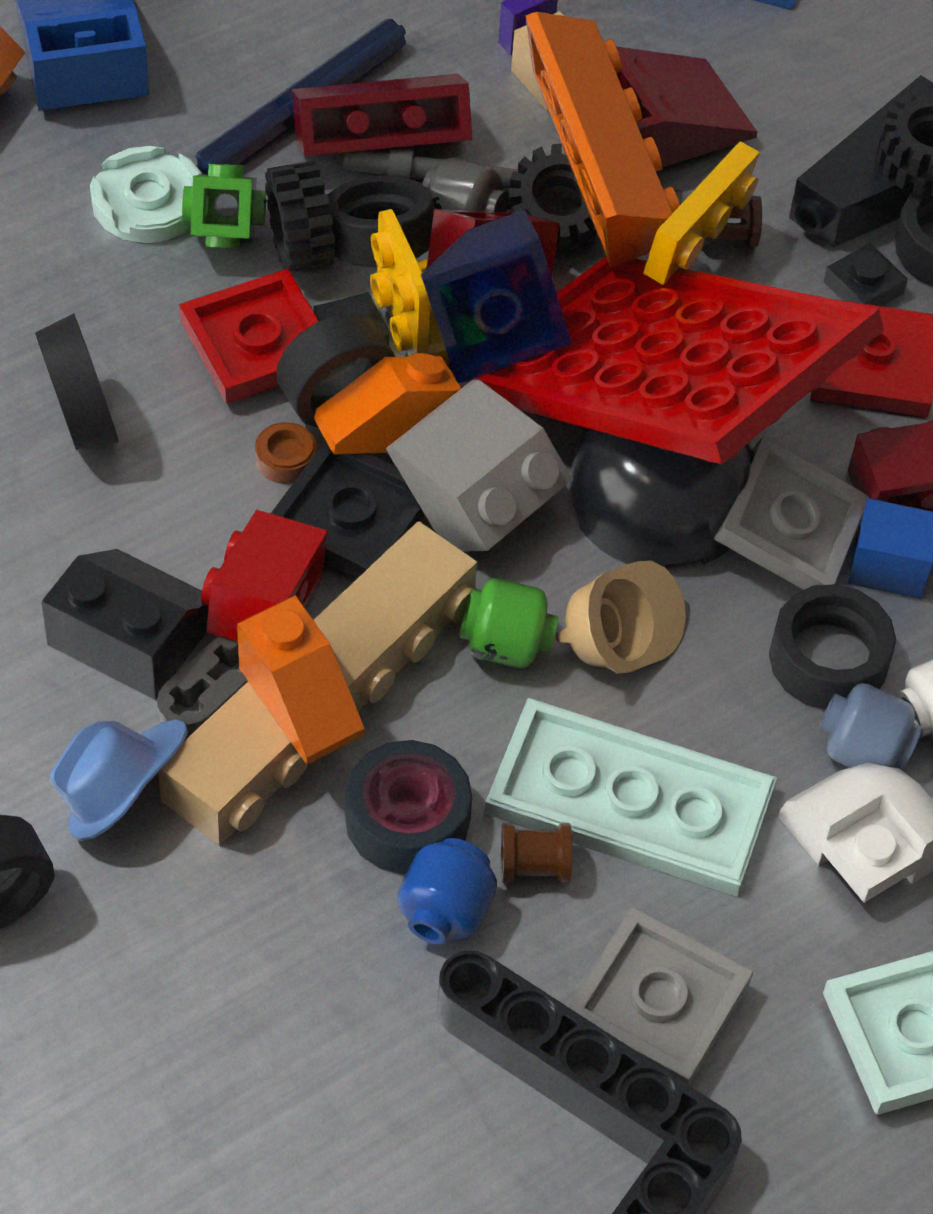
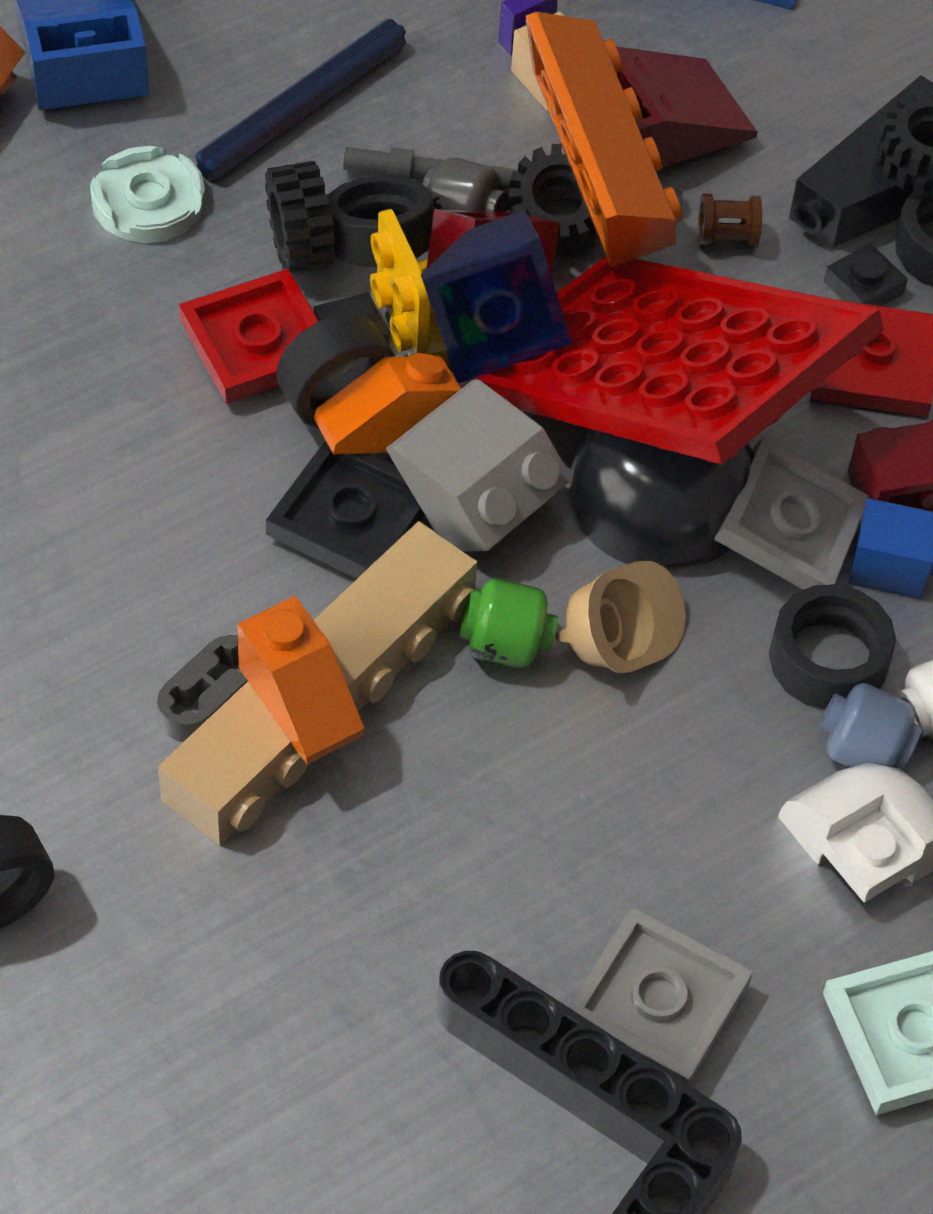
black tyre [35,313,119,450] -> none
black slope [41,549,209,700] -> none
medium blue piece [50,719,188,841] -> none
bright green brick [182,164,266,248] -> none
red brick [201,509,328,642] -> none
dark orange tile [255,422,316,484] -> none
dark red brick [292,73,473,156] -> none
wheel [344,740,473,874] -> none
blue head [397,838,497,944] -> none
light aqua tile [484,698,777,897] -> none
reddish brown bush [501,822,572,883] -> none
yellow plate [643,141,760,285] -> none

